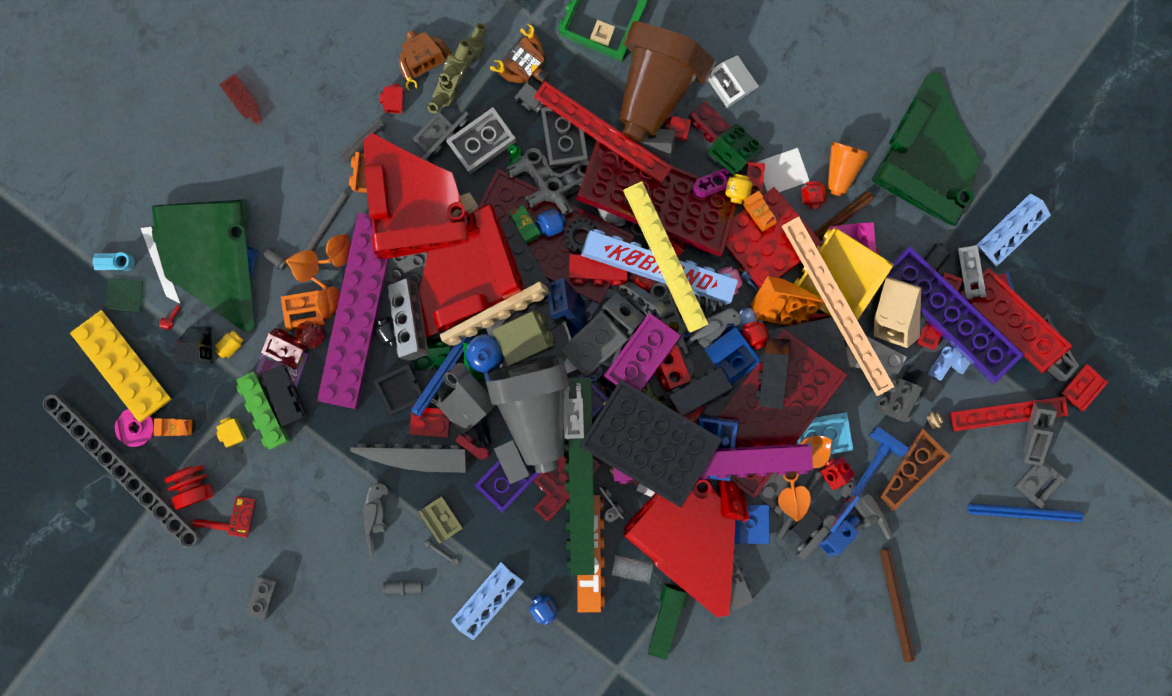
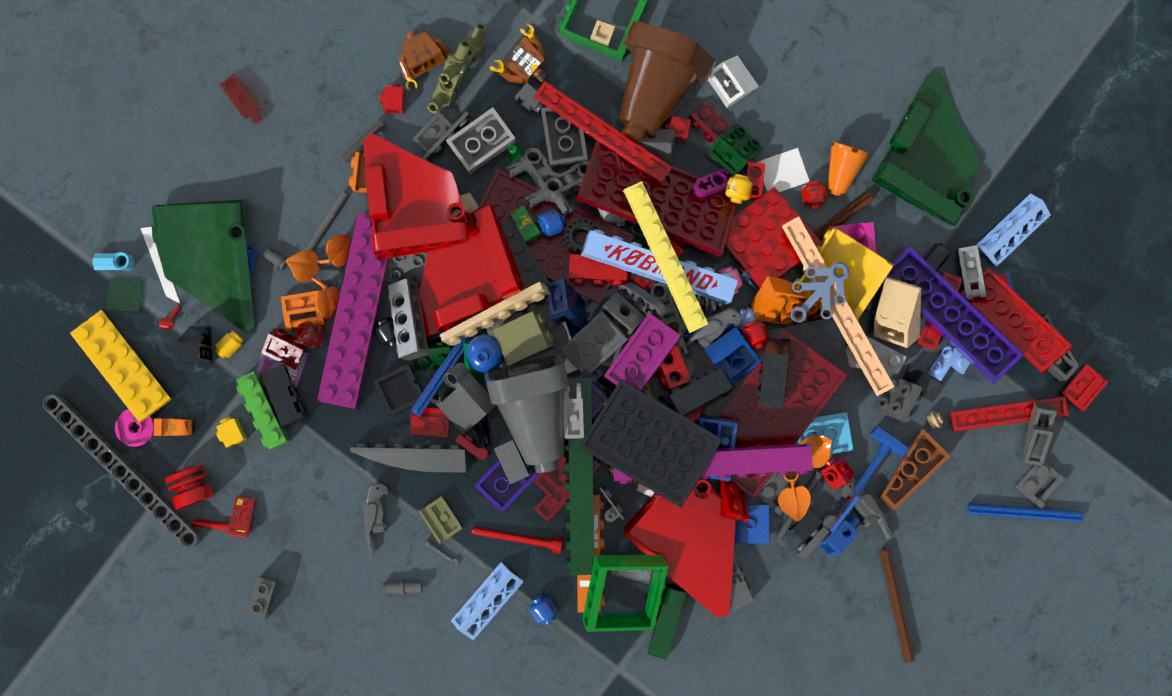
orange leg [743,191,777,231] -> none
none -> red piece [471,527,563,554]
none -> green window [582,555,669,632]
none -> sand blue plant [791,262,849,323]

